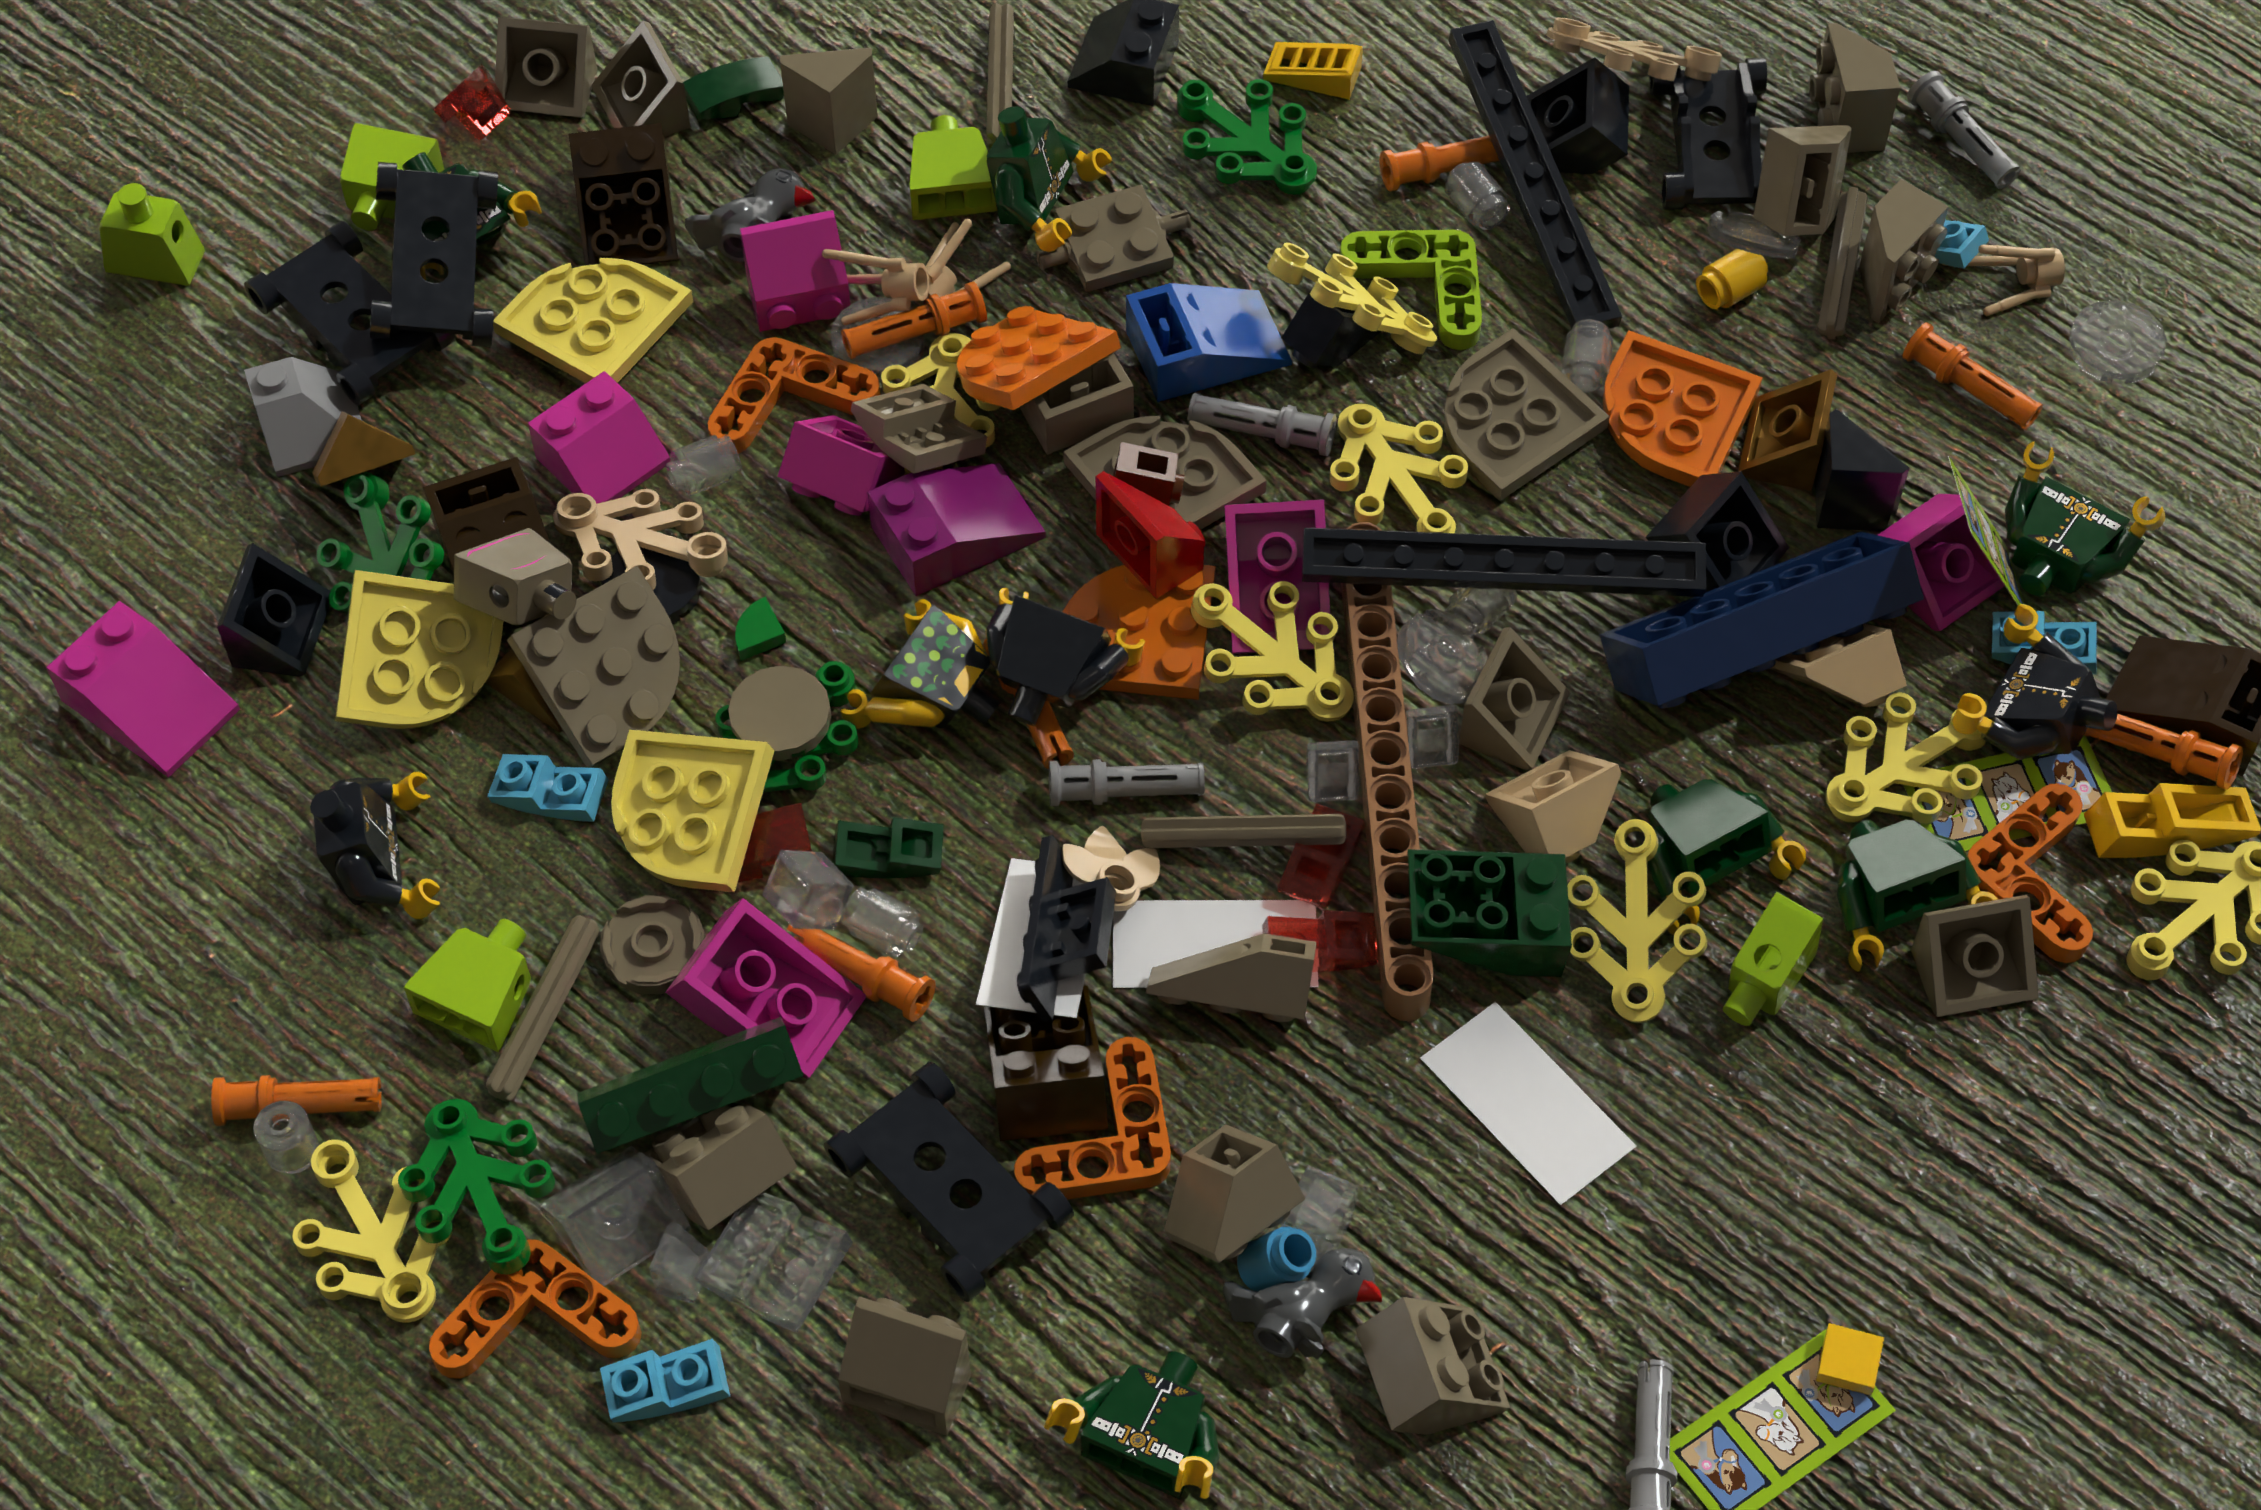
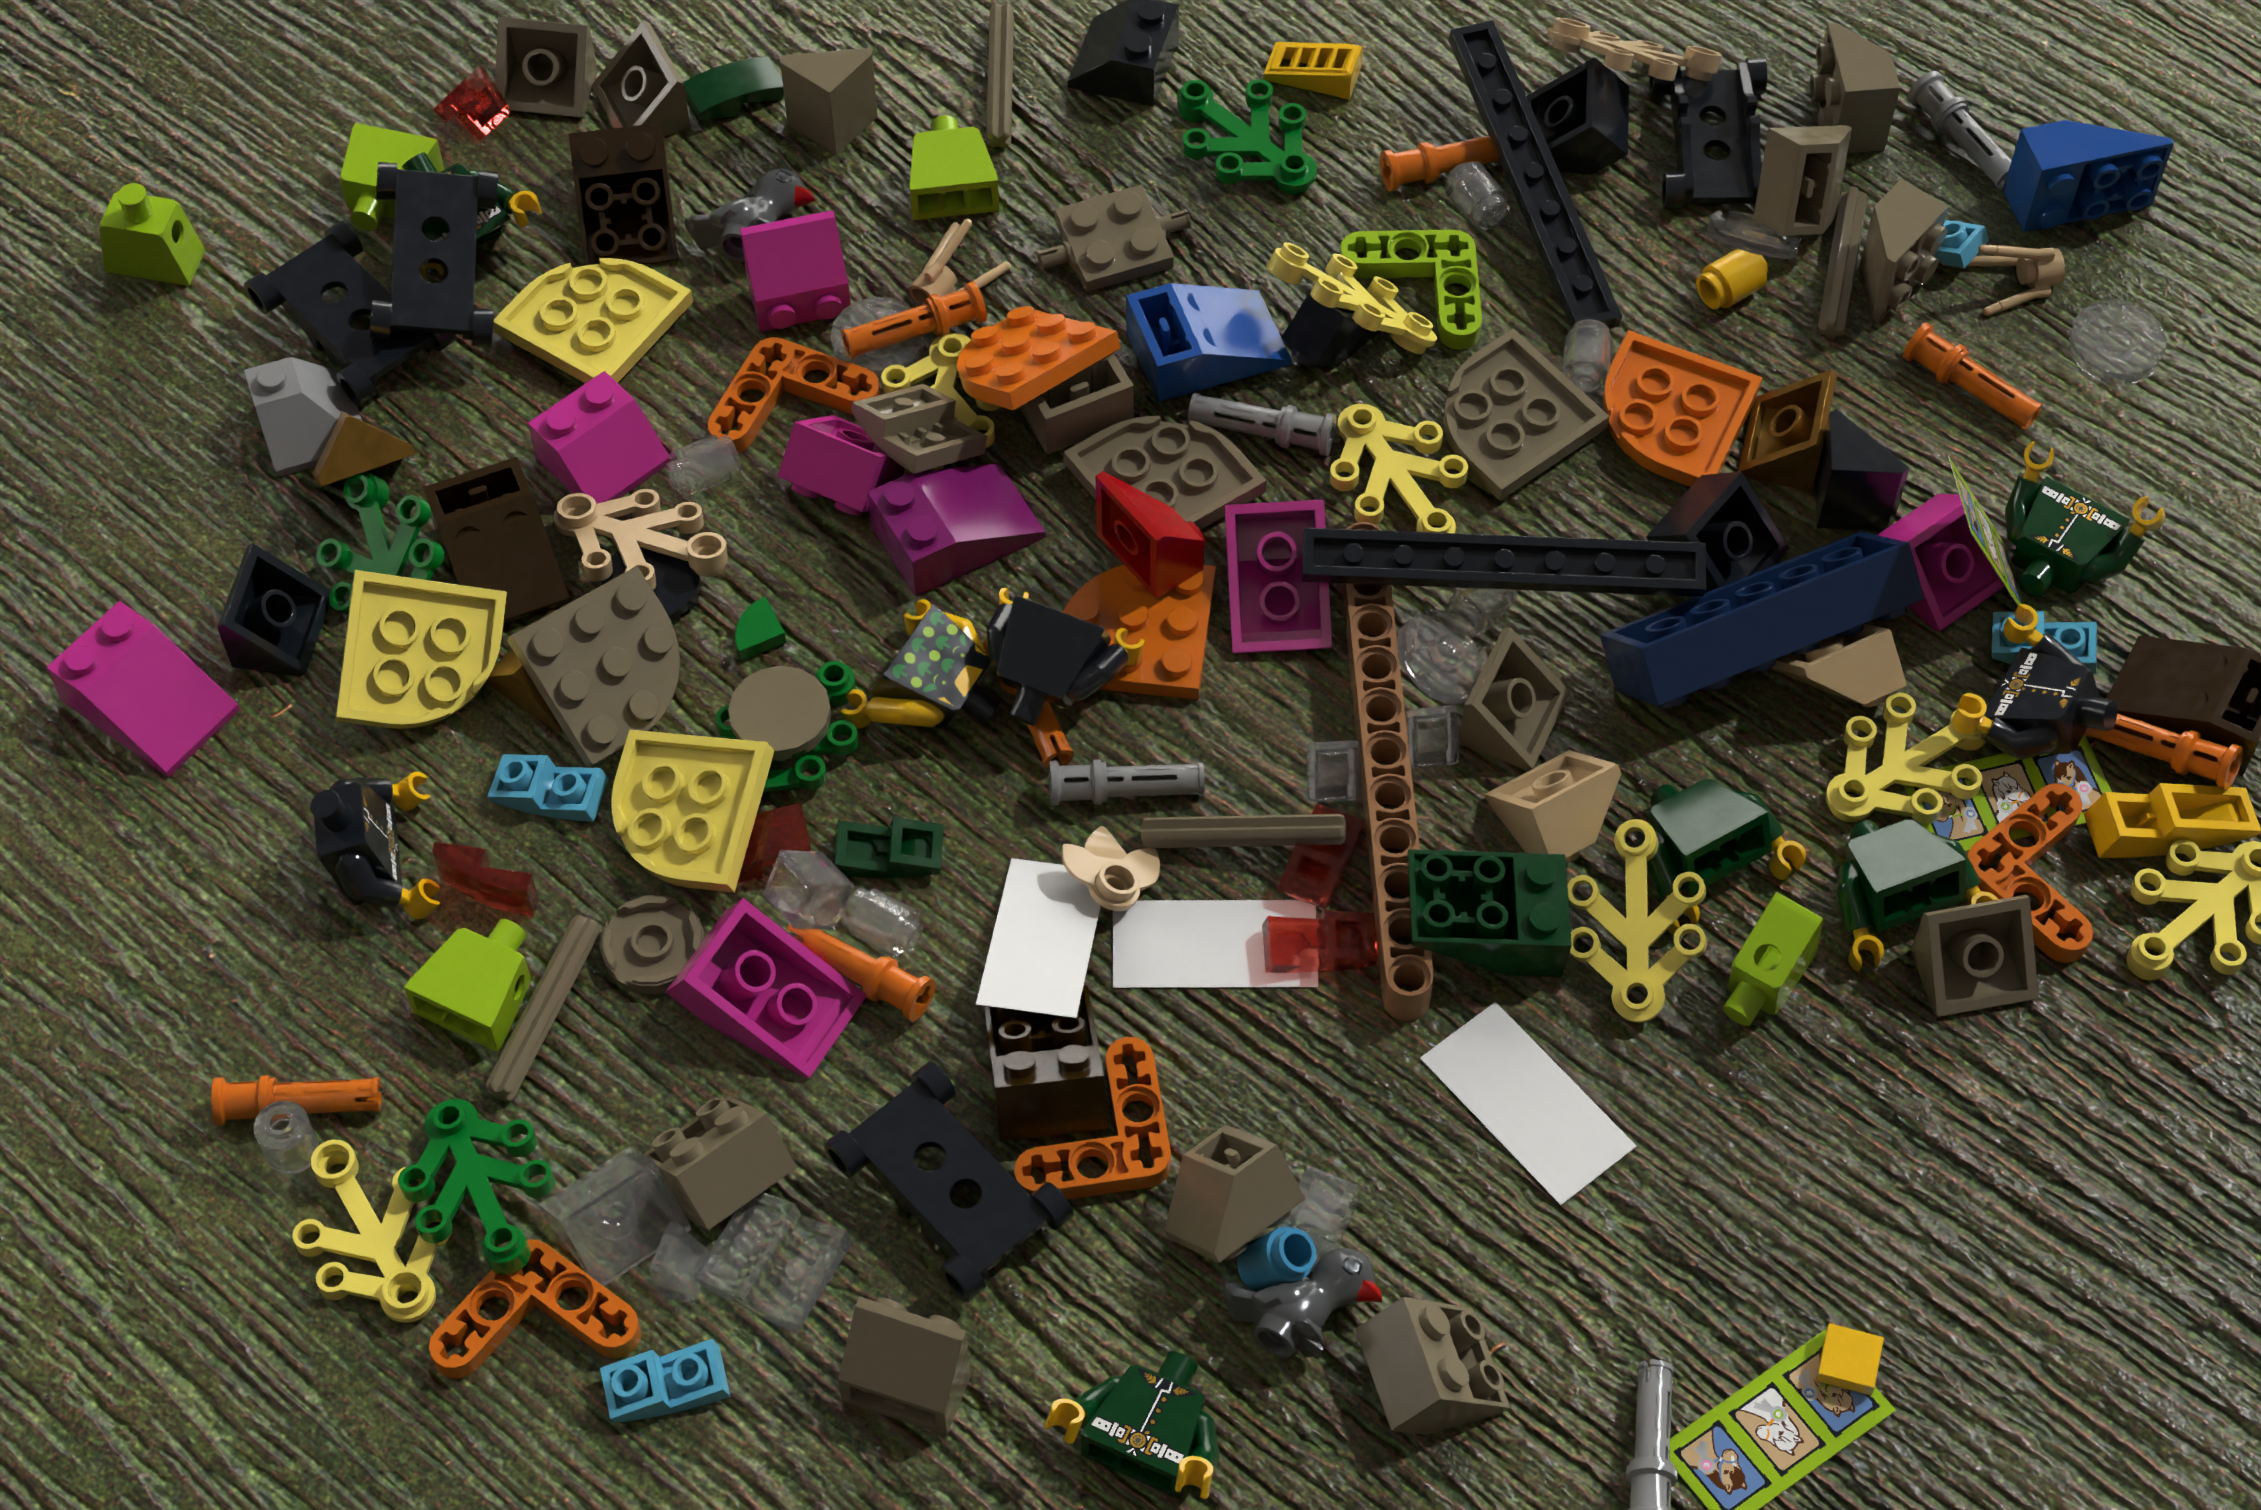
dark tan torso [454,528,576,625] -> none
dark green brick [577,1017,804,1154] -> none
tan plant [822,249,929,325] -> none
dark green torso [987,106,1112,252] -> none
black bracket [1017,835,1116,1022] -> none
reddish brown brick [1113,442,1185,506] -> none
dark tan slope [1146,933,1317,1022] -> none
light yellow plant [1191,581,1354,722] -> none
none -> clear red slope [432,842,539,917]
none -> blue slope [2003,120,2174,232]

